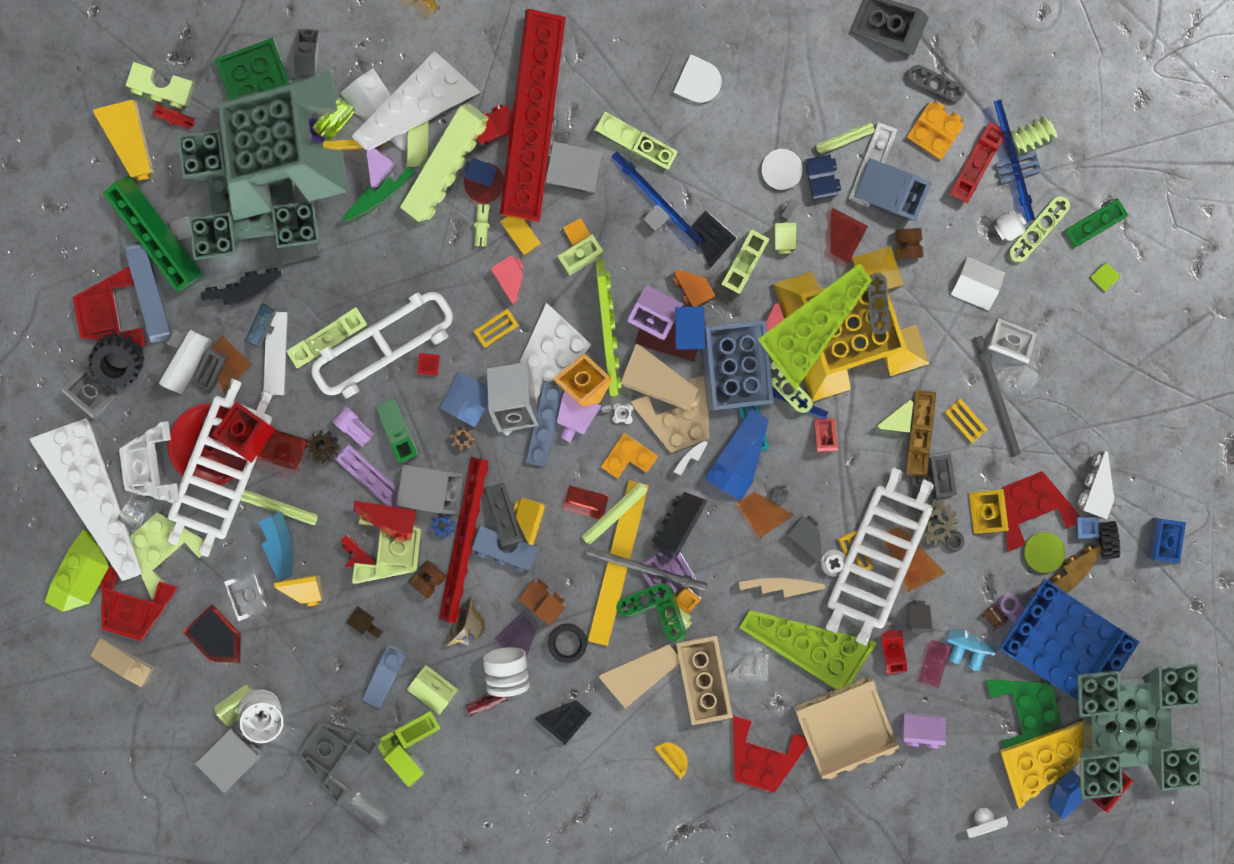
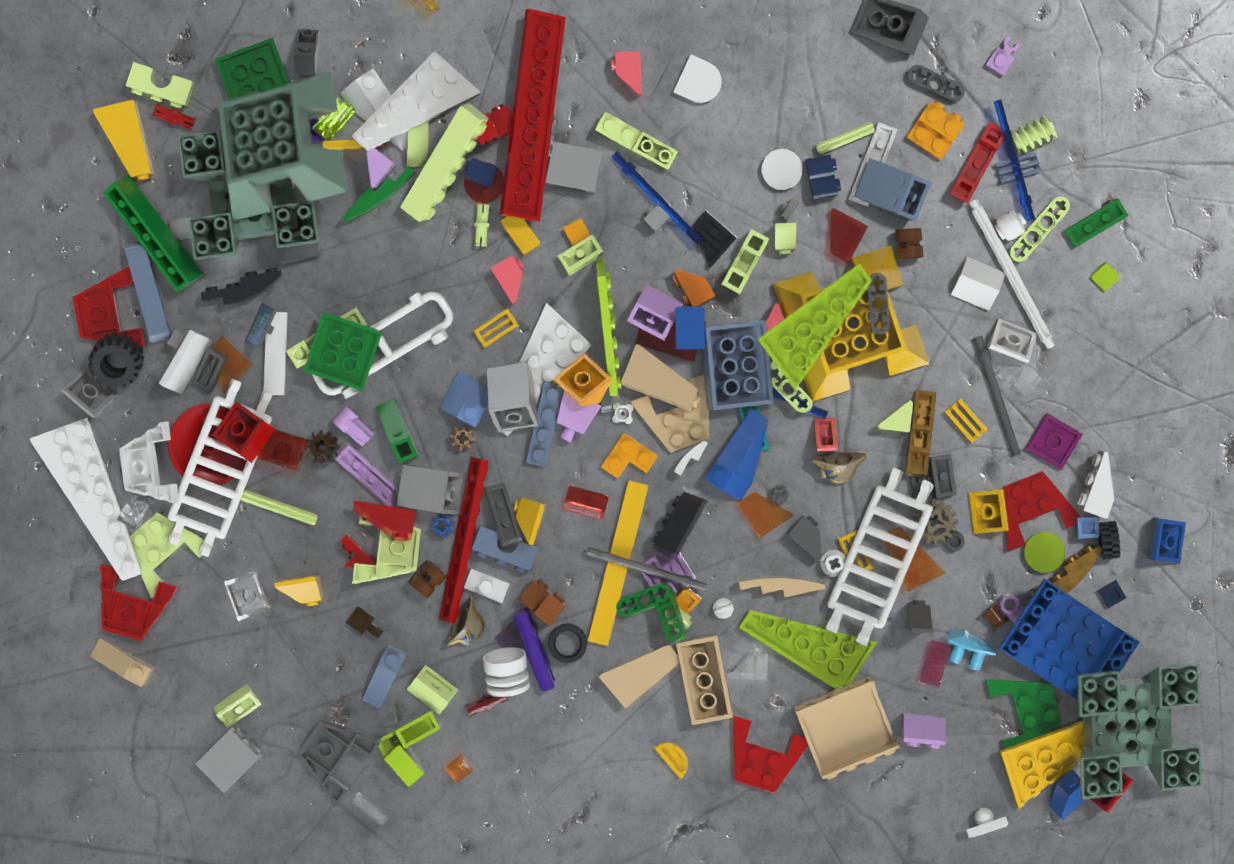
lime wedge [45,529,109,612] -> none
black tile [183,604,241,663] -> none
white wheel [238,689,283,743] -> none
dark azure slope [259,512,293,582] -> none
red plate [417,353,440,376] -> none
black wing [535,699,592,745] -> none
yellowish green axle [582,483,648,545] -> none
red brick [880,630,907,675] -> none
none -> green plate [304,312,383,391]
none -> clear orange tile [444,754,474,783]
none -> white tile [464,568,510,603]
none -> dark purple brick [512,607,556,691]
none -> coral slope [611,51,642,95]
none -> white tile [713,598,734,619]
none -> dark tan hat [812,452,867,483]
none -> white piece [969,199,1055,349]
none -> lavender plate [986,36,1020,76]
none -> magenta tile [1025,413,1083,470]
none -> dark blue tile [1098,580,1126,608]

